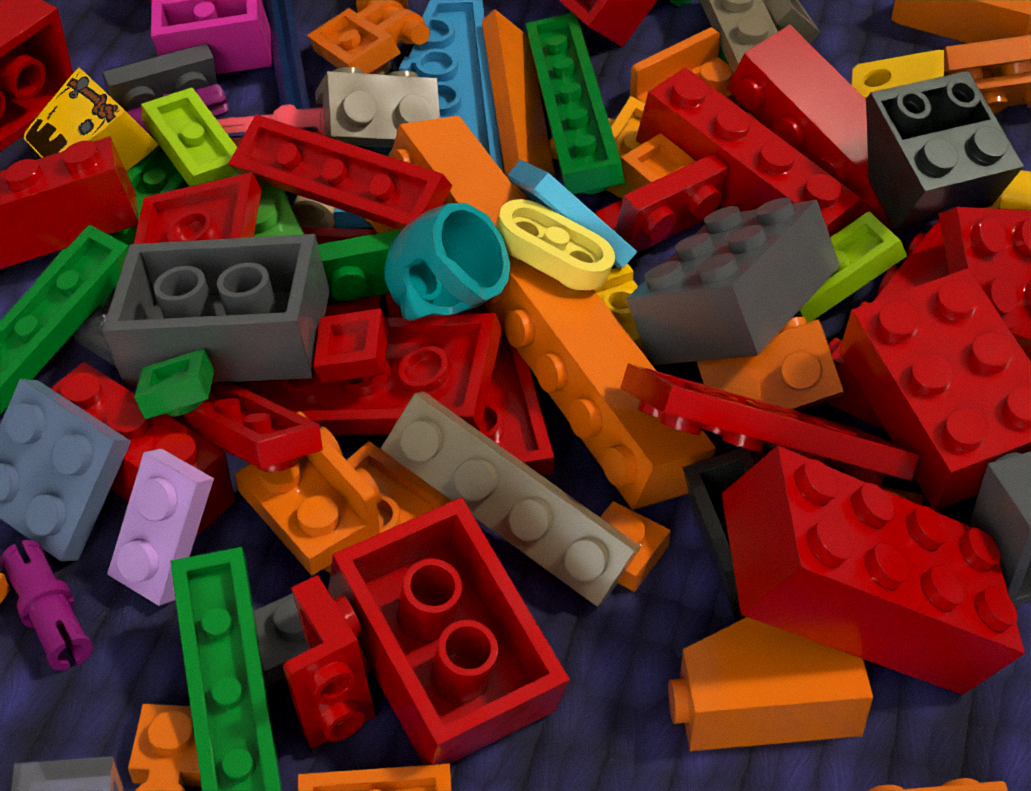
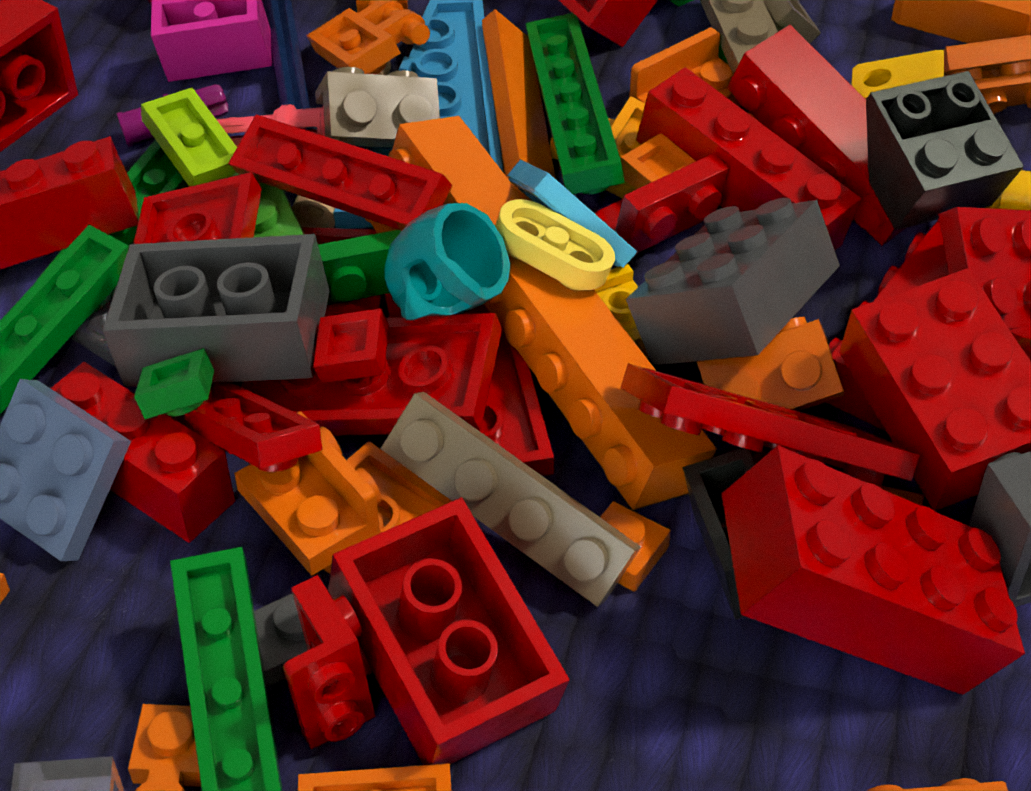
magenta pin [0,540,93,671] -> none
yellow torso [24,67,159,172] -> none
dark grey plate [102,43,217,111] -> none
lavender plate [107,449,214,606] -> none
orange slope [668,617,873,751] -> none
lime plate [796,211,907,323] -> none

